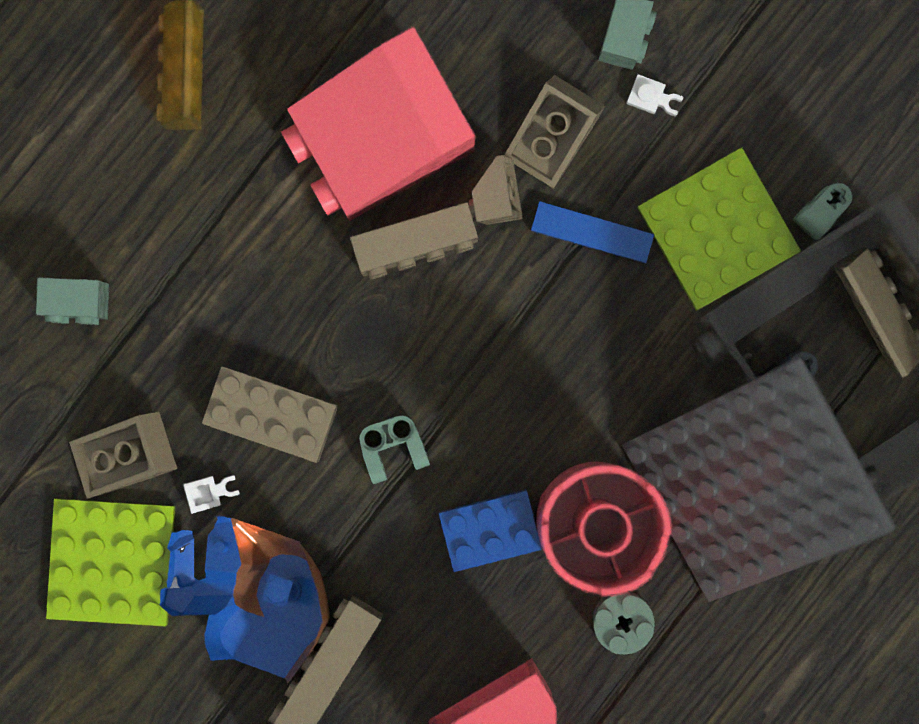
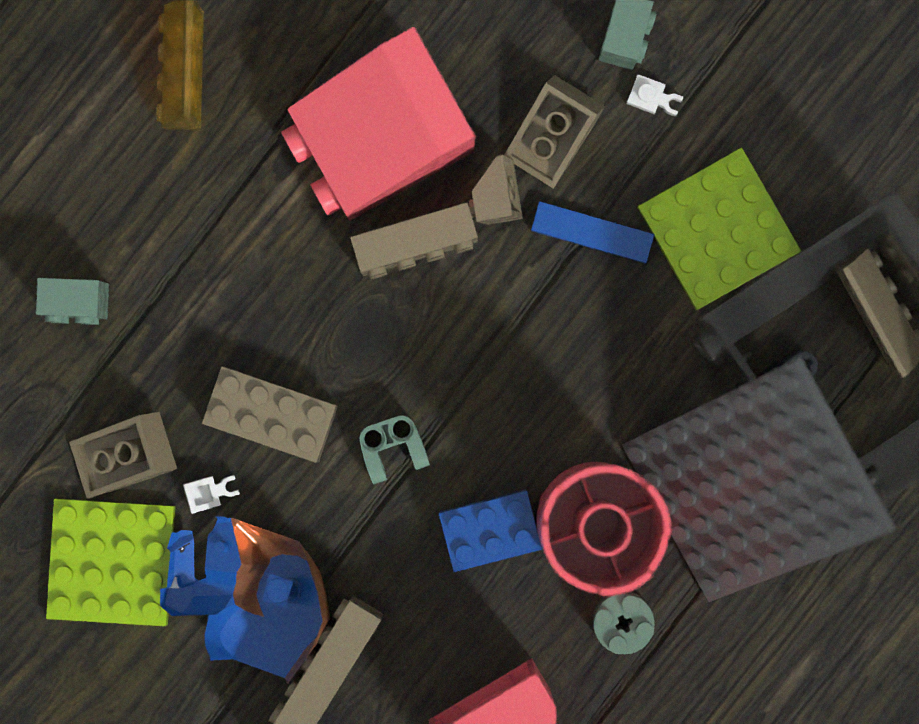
sand green piece [792,183,852,240] -> none

